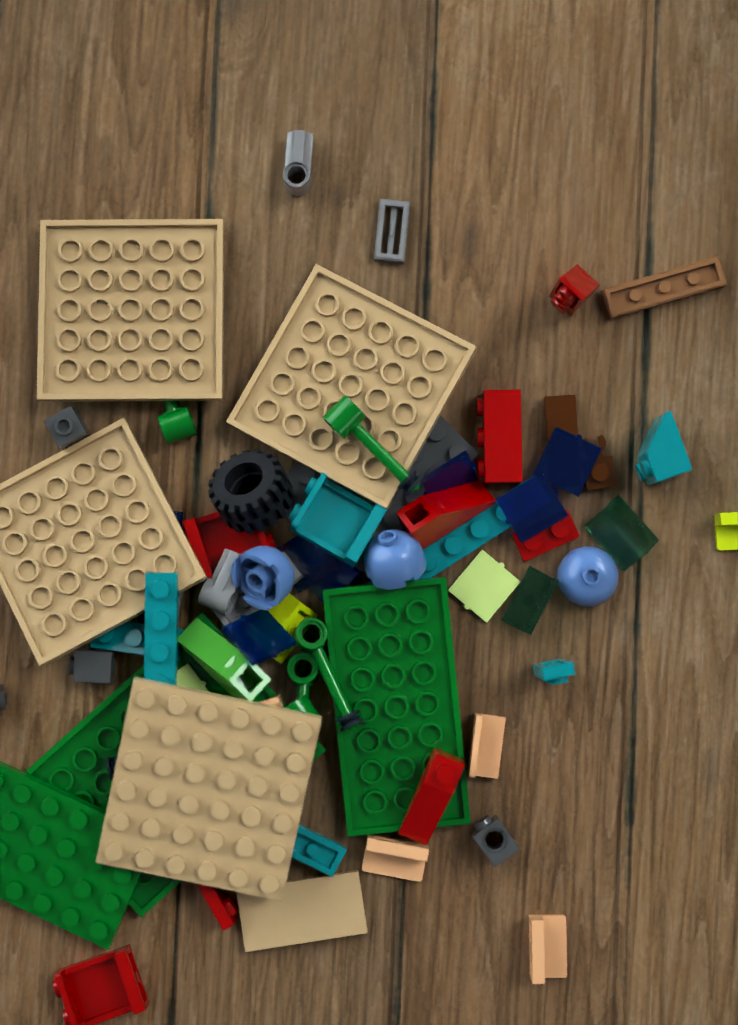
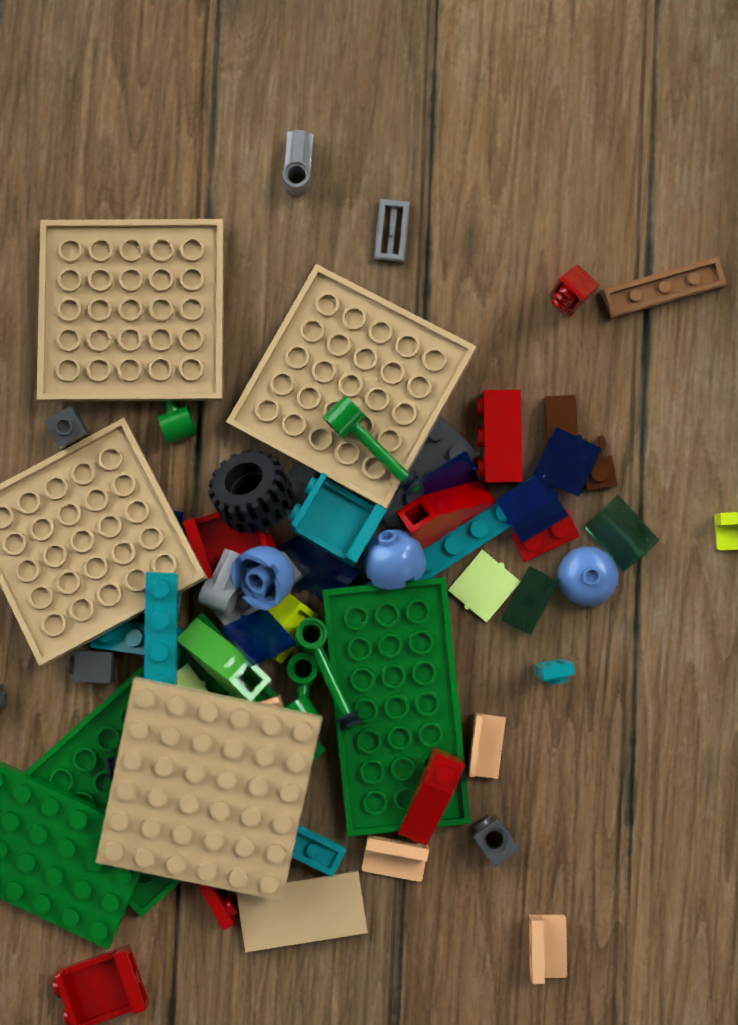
teal slope [635,411,693,486] -> none

